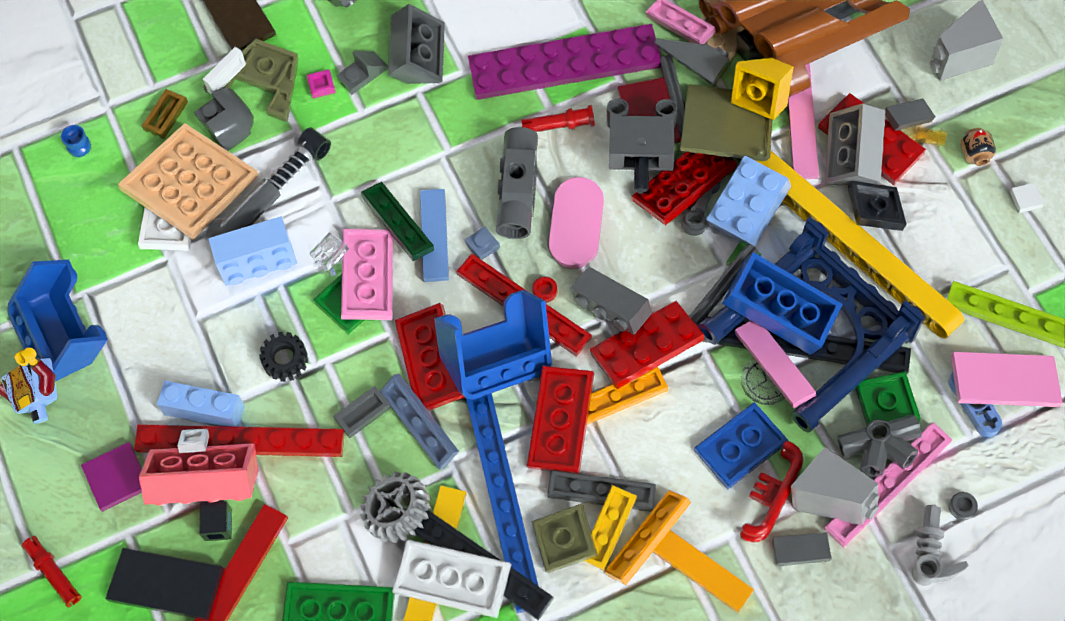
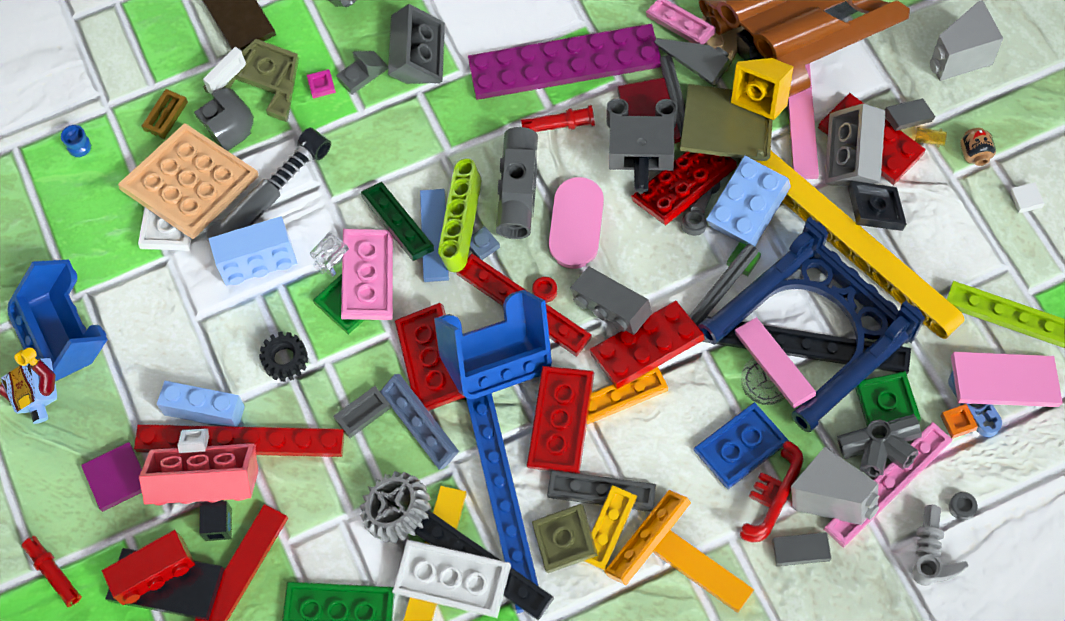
blue brick [722,252,843,355] -> none
none -> red brick [101,530,196,605]
none -> lime beam [438,158,482,272]
none -> orange plate [940,404,978,439]

